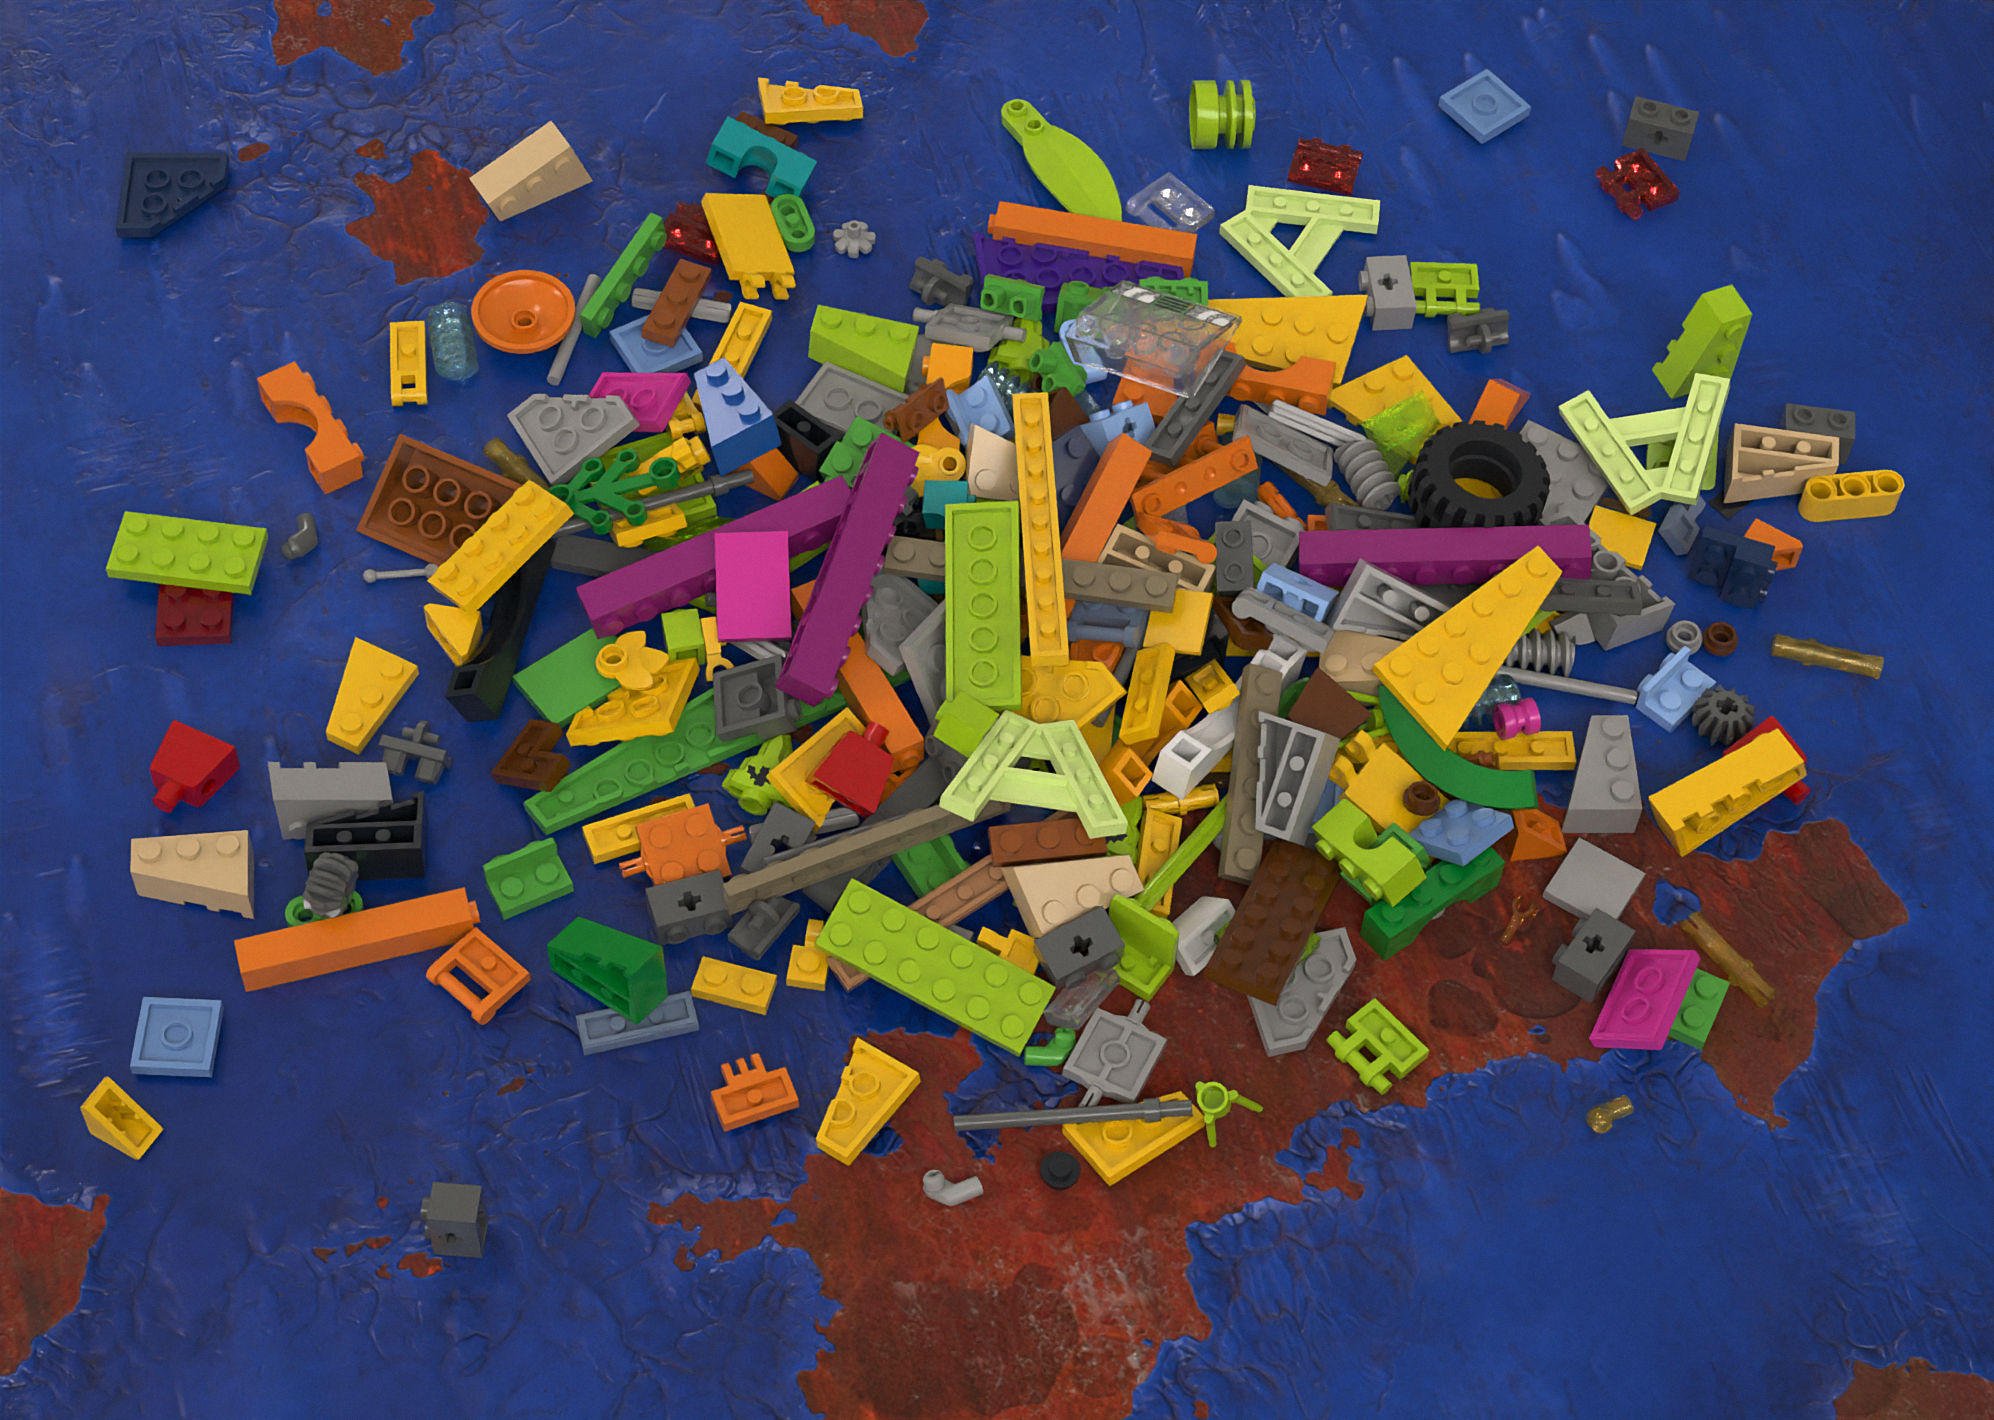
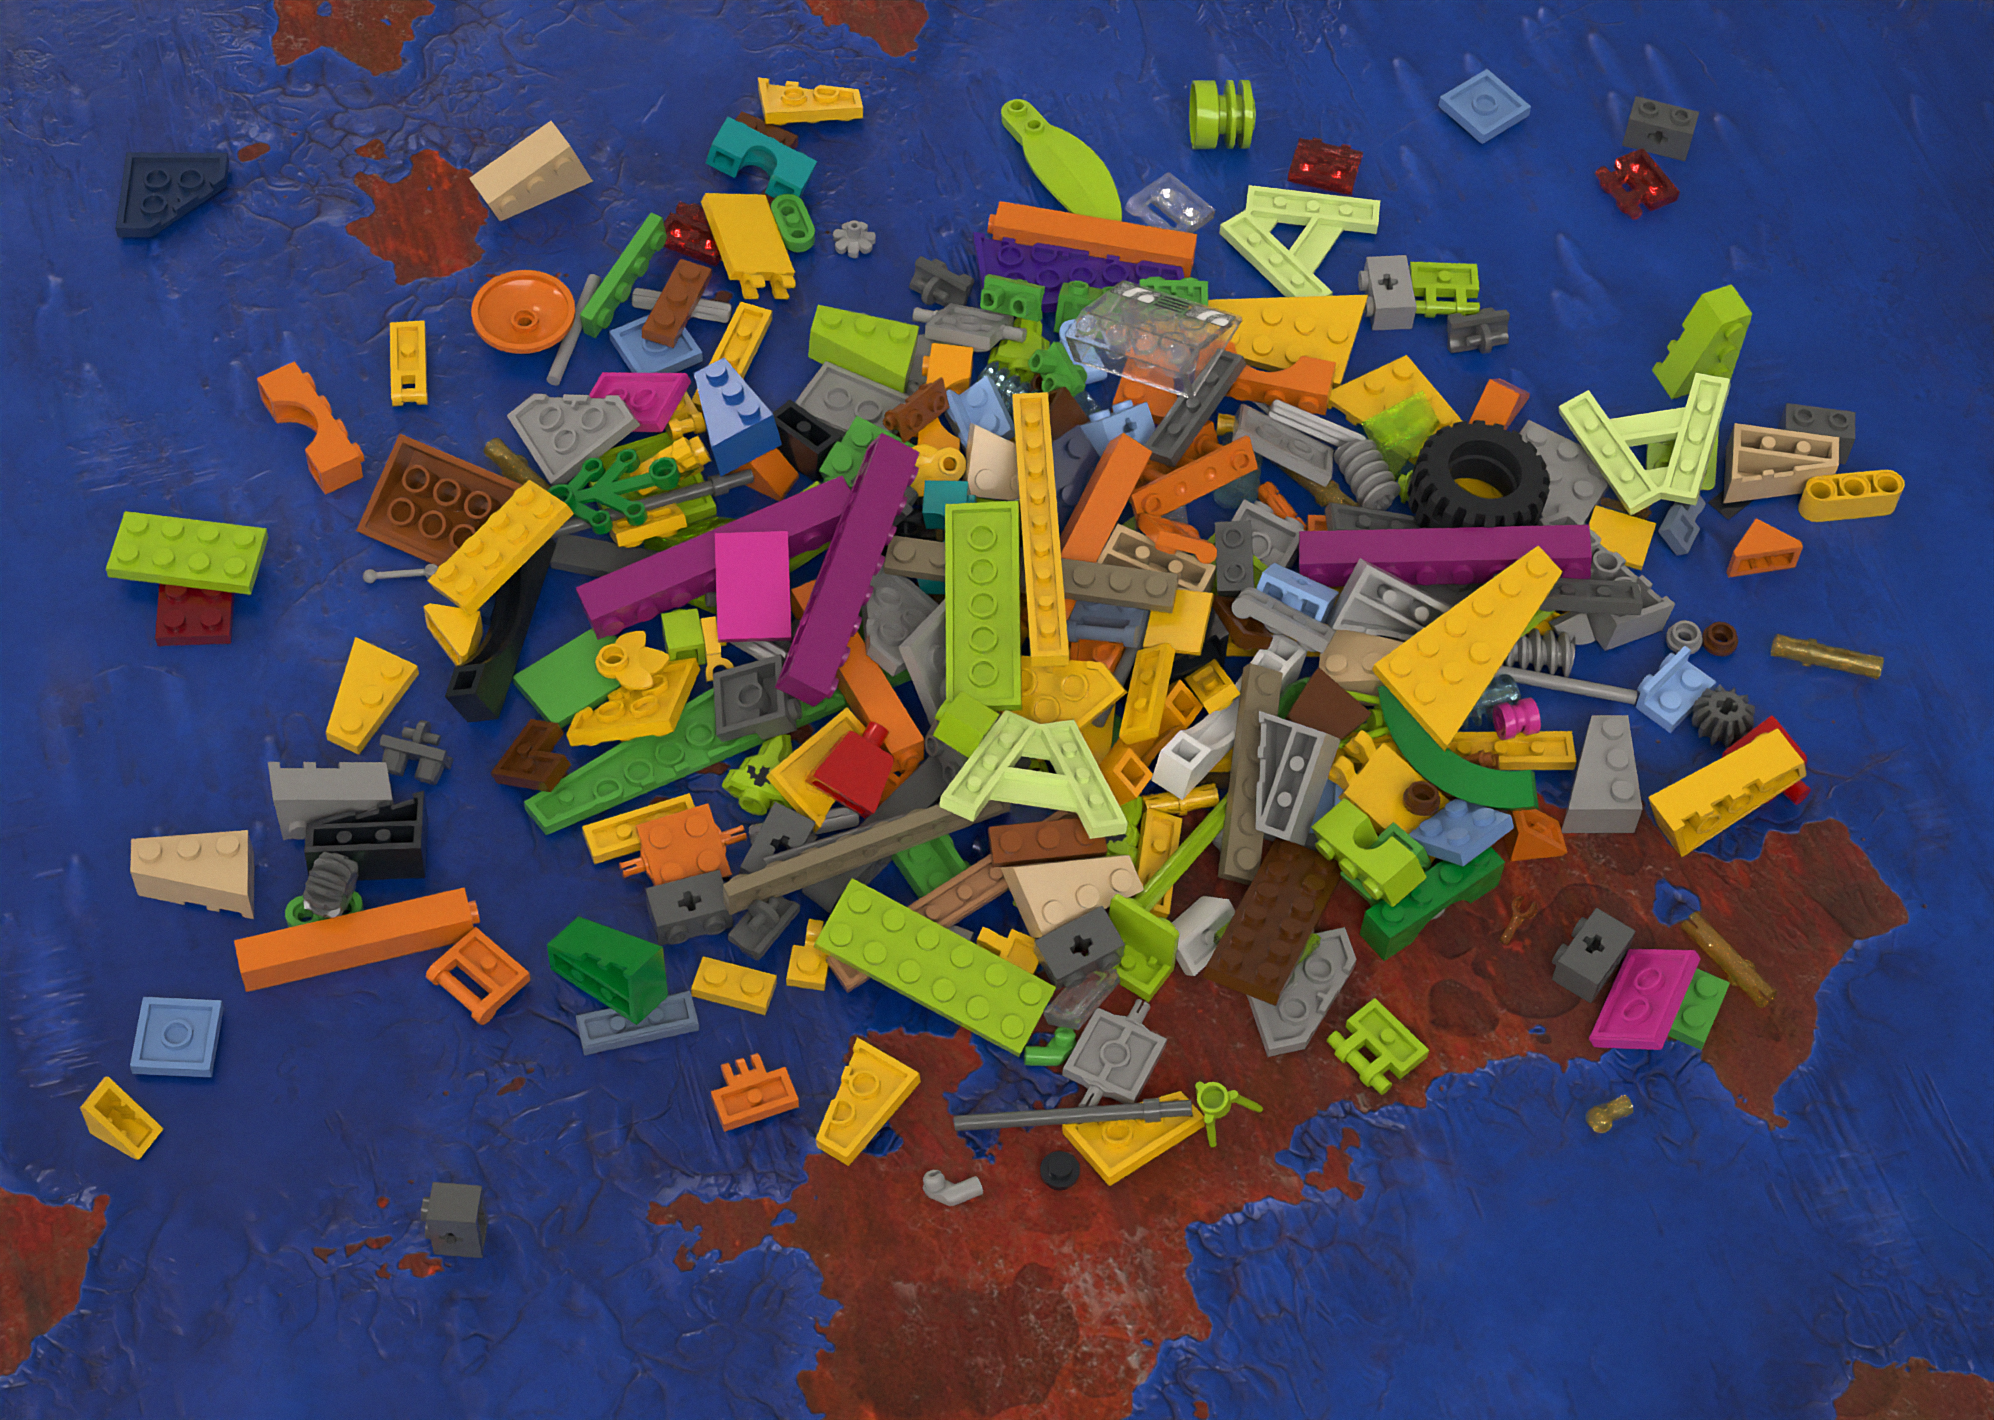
red torso [150,720,240,813] -> none
dark grey arm [281,513,318,560] -> none
clear light blue piece [427,302,479,380] -> none
bright green bracket [483,837,574,920] -> none
light grey tile [1542,838,1646,920] -> none
dark blue plate [1688,526,1778,610] -> none

